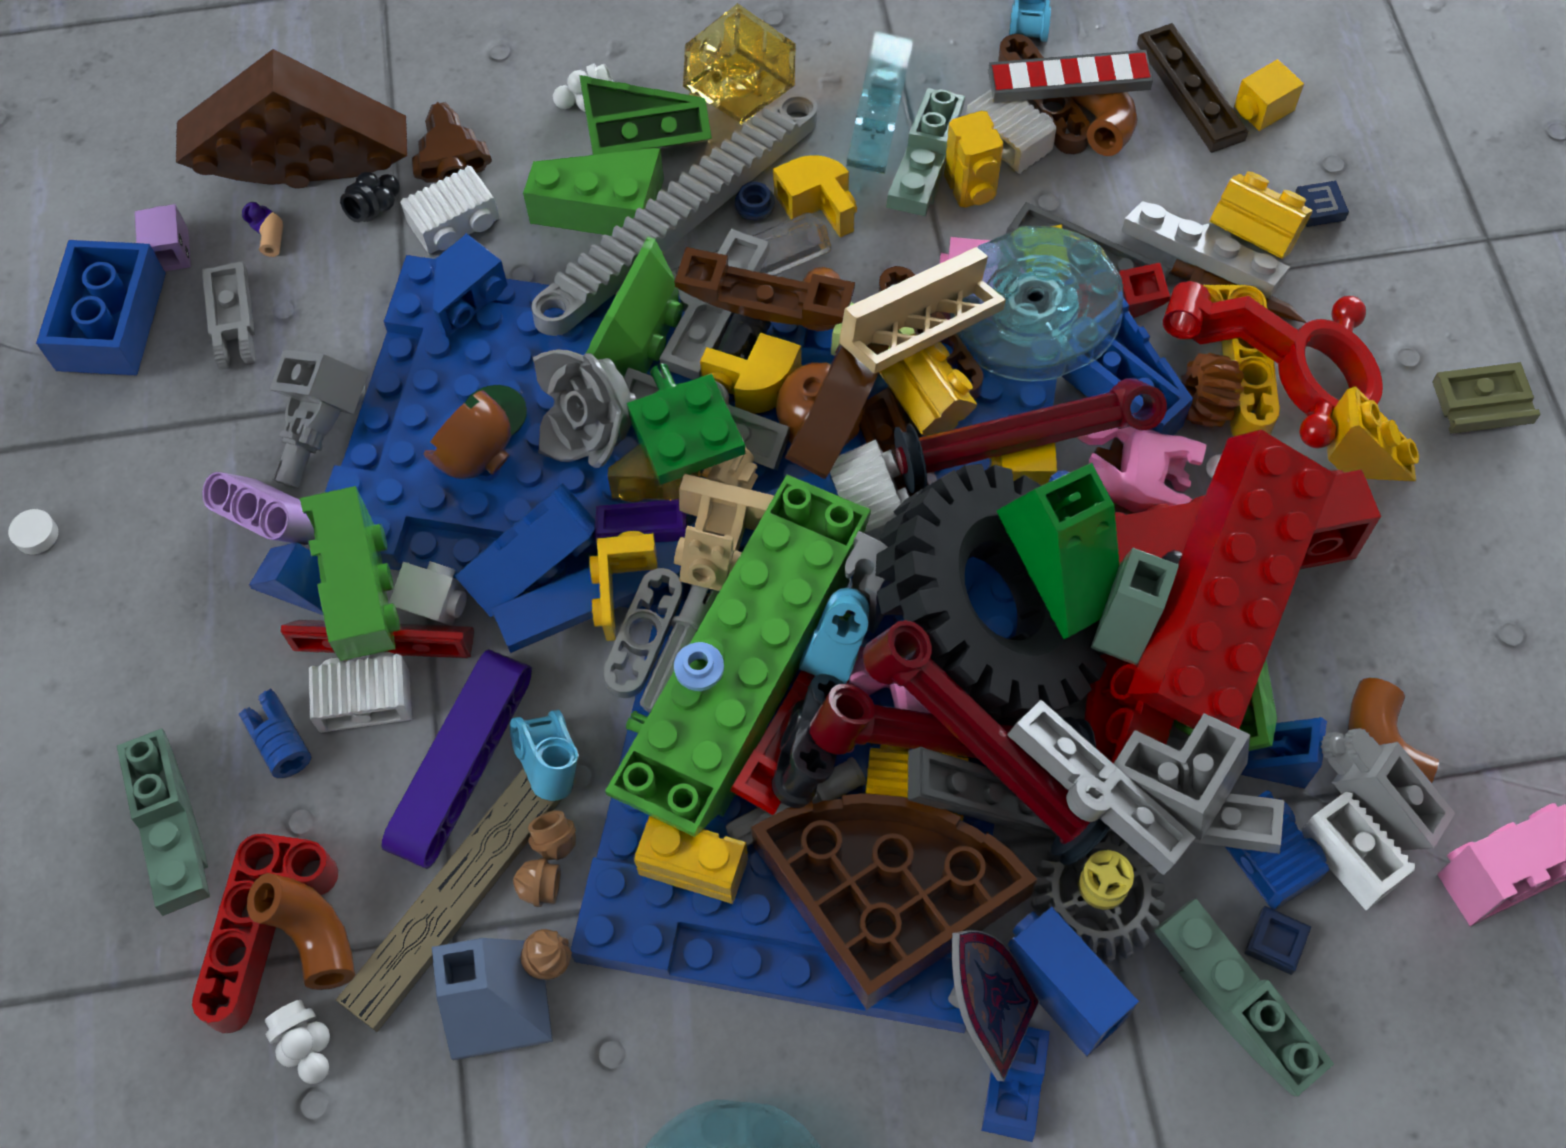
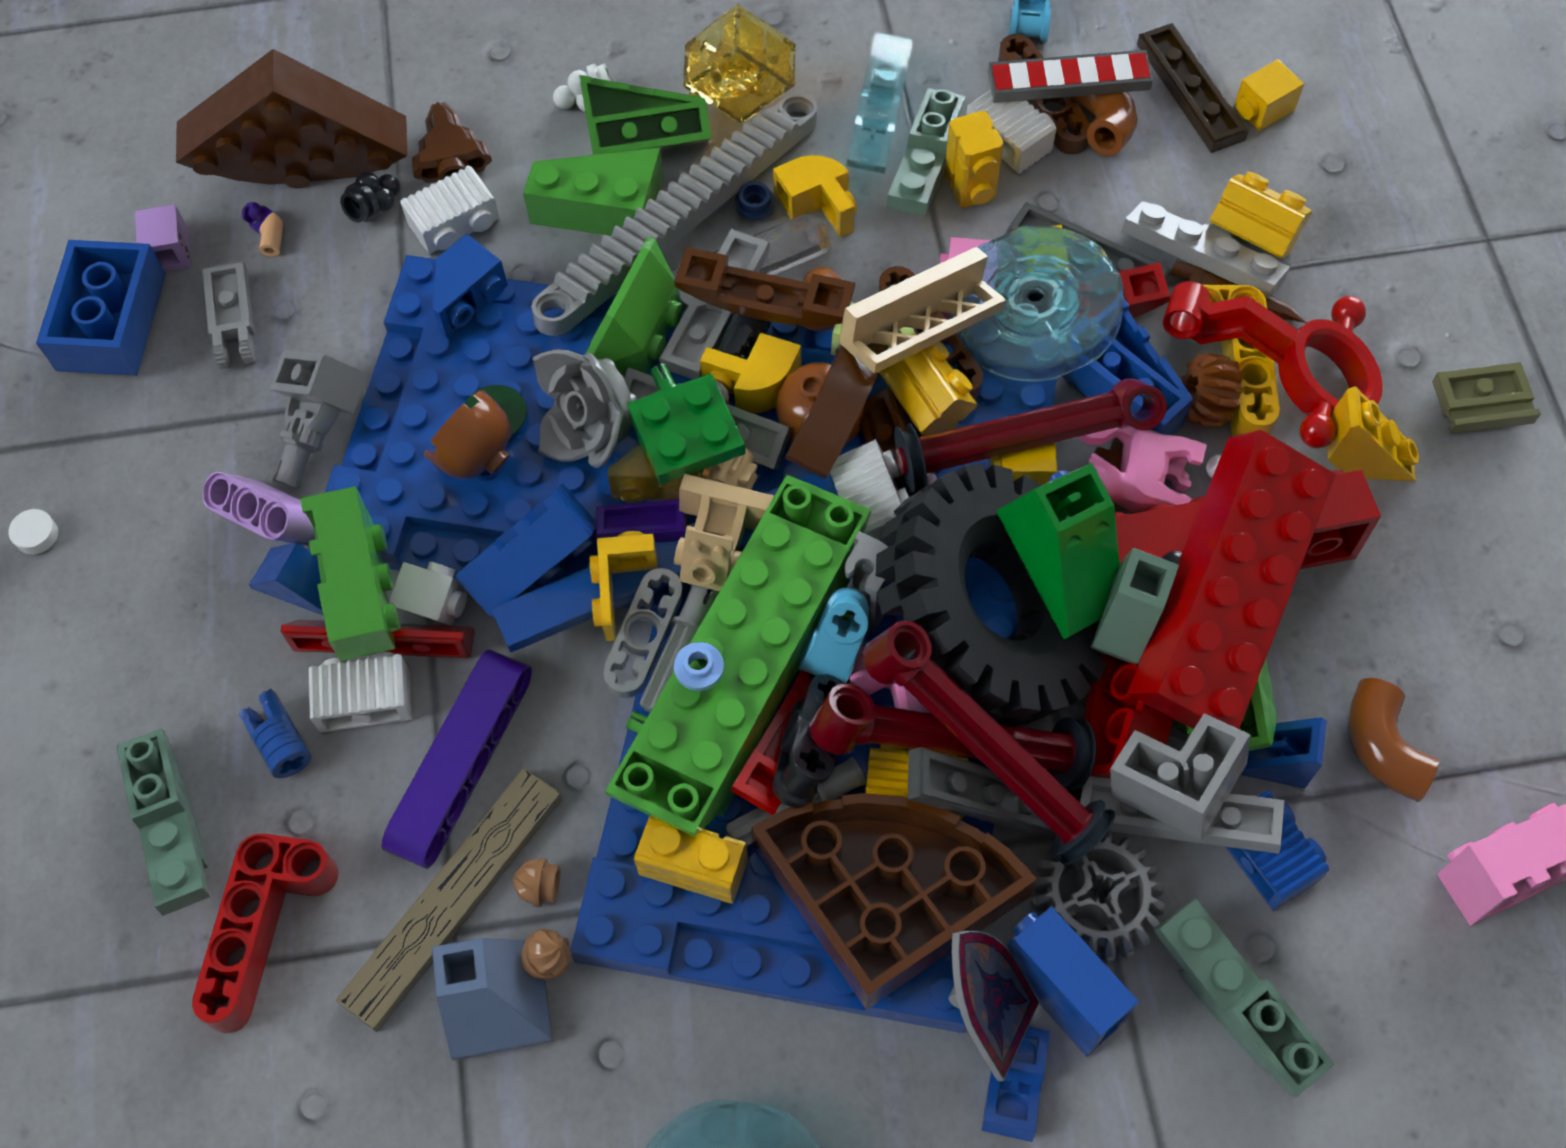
dark orange cylinder [247,873,355,990] -> none
white piece [265,1000,330,1084] -> none
medium azure piece [510,709,578,801] -> none
medium nougat plate [528,811,576,860] -> none
light grey hinge [1007,700,1196,875] -> none
light yellow wheel [1078,850,1134,910] -> none
dark blue tile [1244,906,1311,975] -> none
dark blue tile [1295,180,1349,227] -> none
white brick [1302,792,1415,910] -> none
light grey hinge [1320,728,1455,850] -> none

